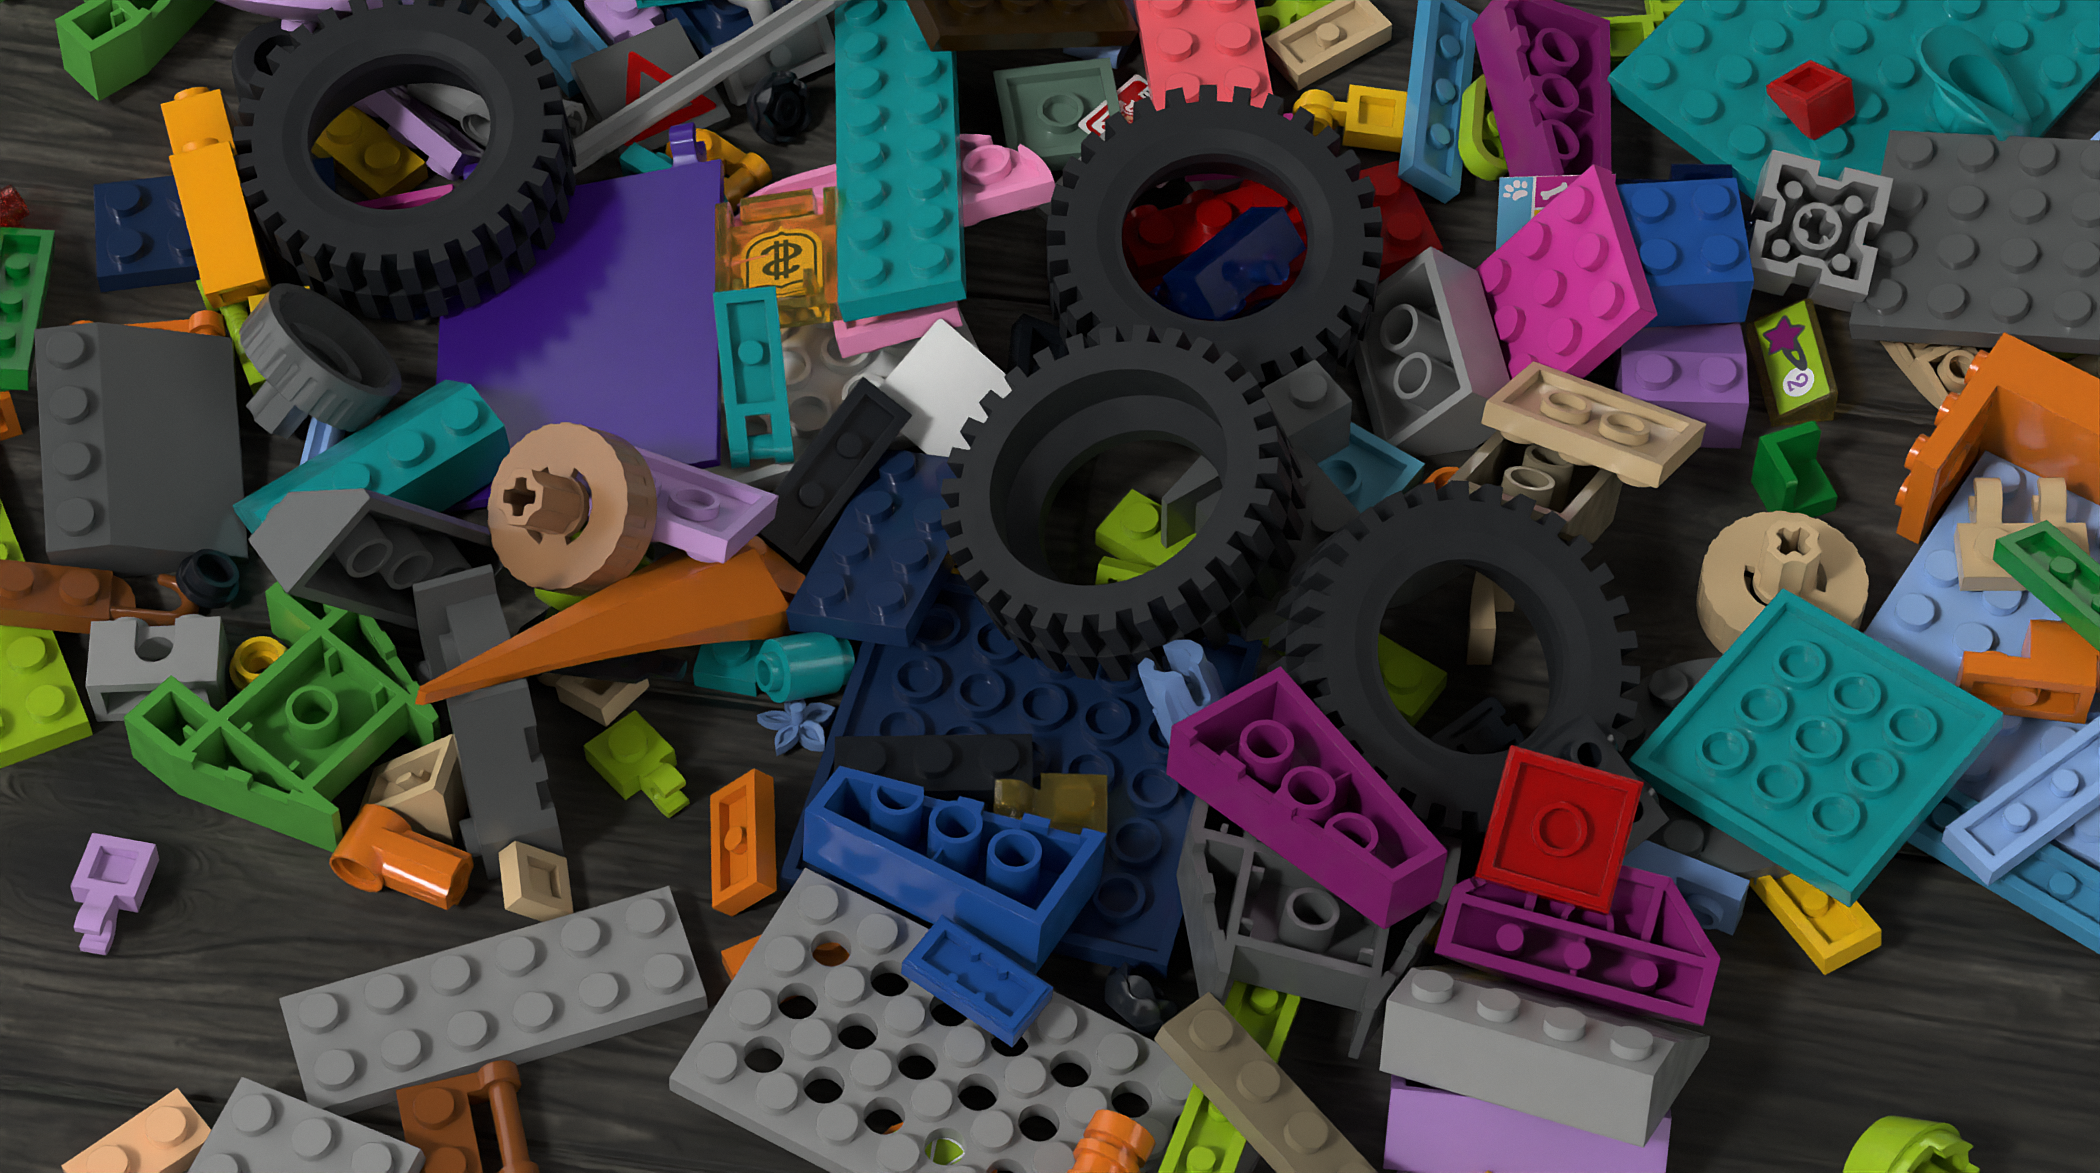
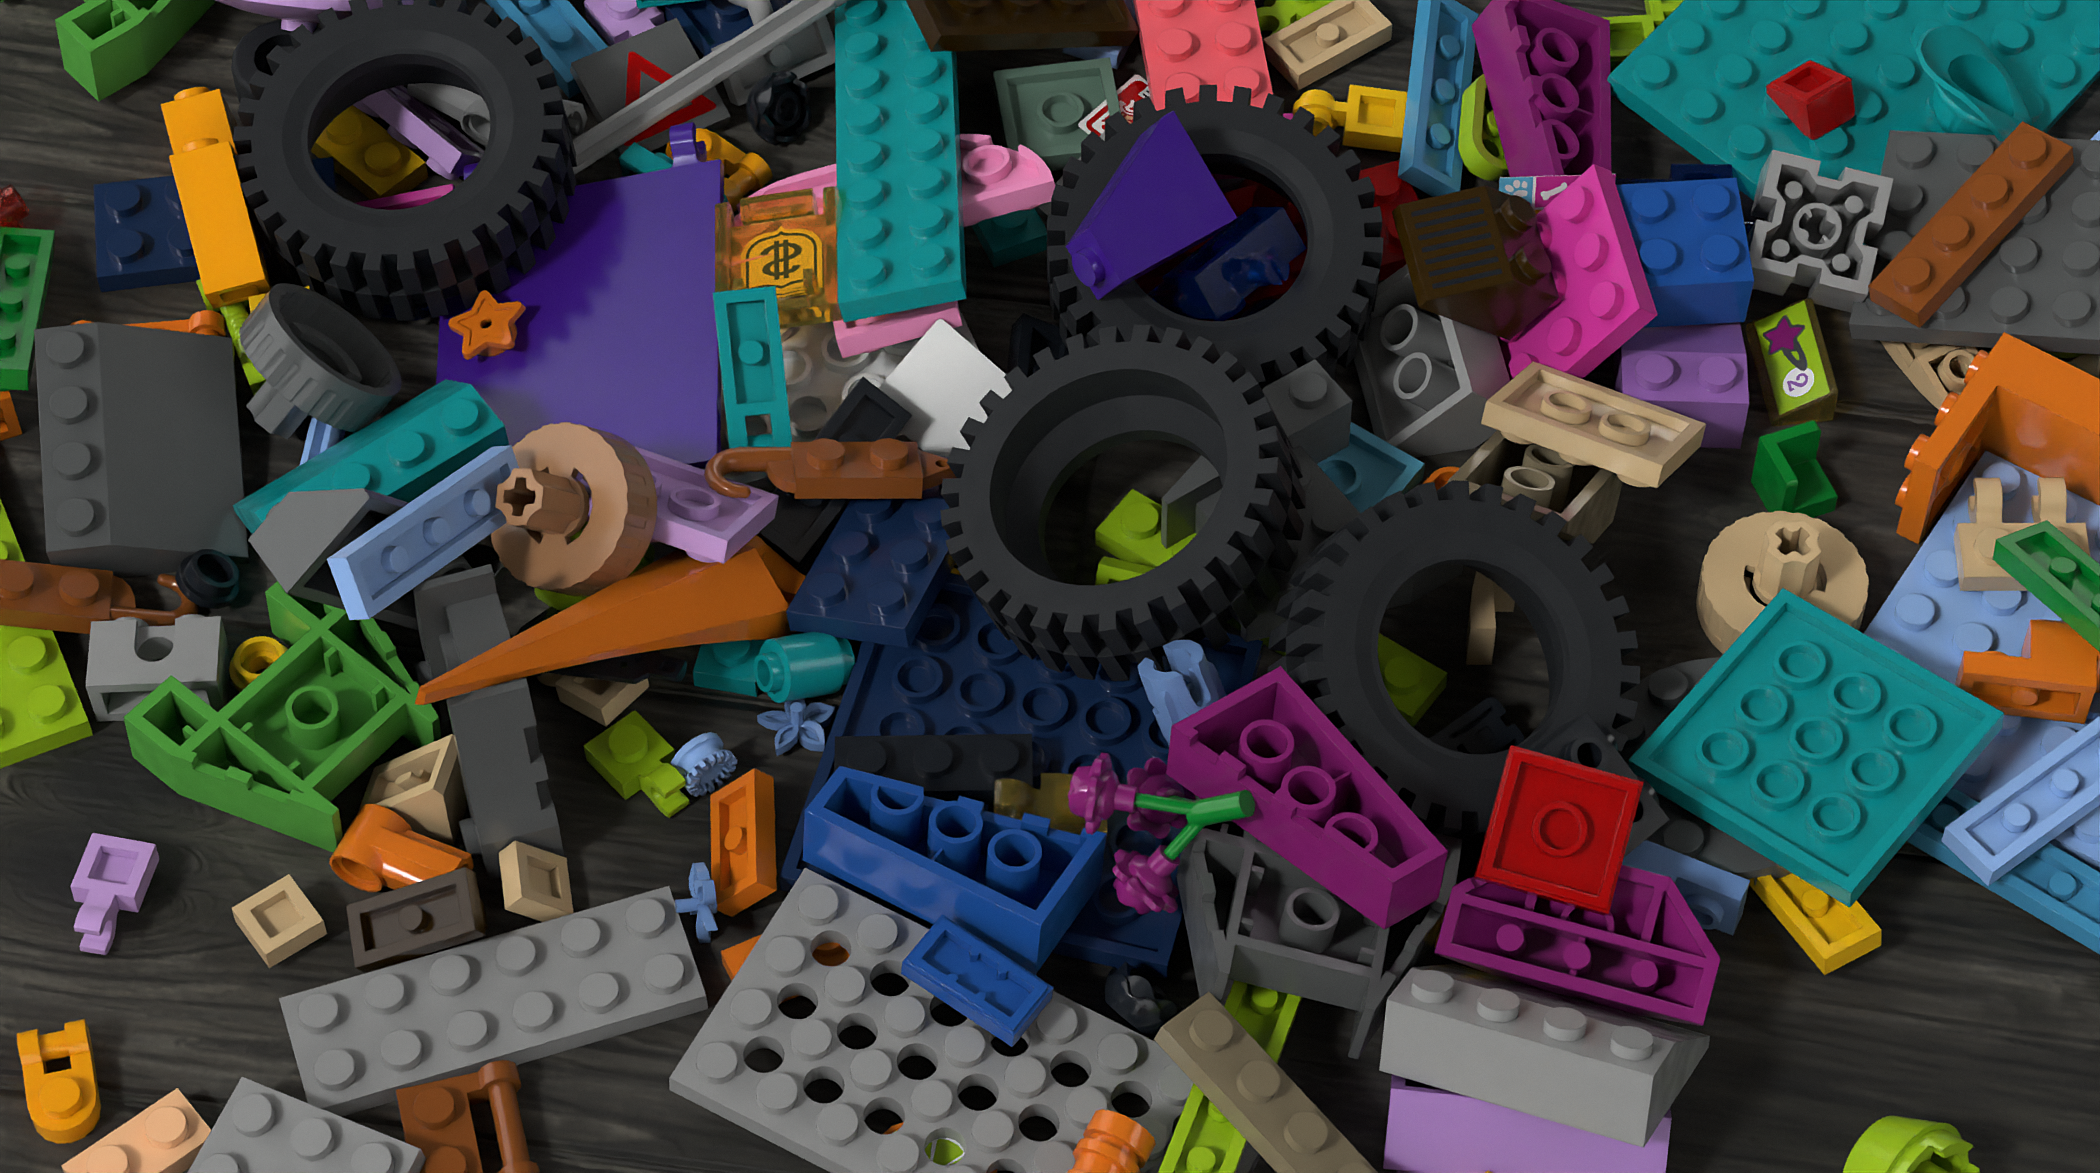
none -> light orange plate [17,1019,101,1144]
none -> tan plate [231,874,327,968]
none -> light blue plate [327,445,519,620]
none -> dark brown plate [346,867,488,973]
none -> orange plate [448,290,526,360]
none -> light blue bush [671,732,737,797]
none -> medium blue plant [675,862,718,943]
none -> dark orange plate [704,438,957,499]
none -> teal plate [971,208,1047,268]
none -> dark purple slope [1066,110,1237,300]
none -> magenta plant [1068,753,1255,914]
none -> dark brown slope [1392,185,1559,340]
none -> dark orange plate [1868,121,2074,328]

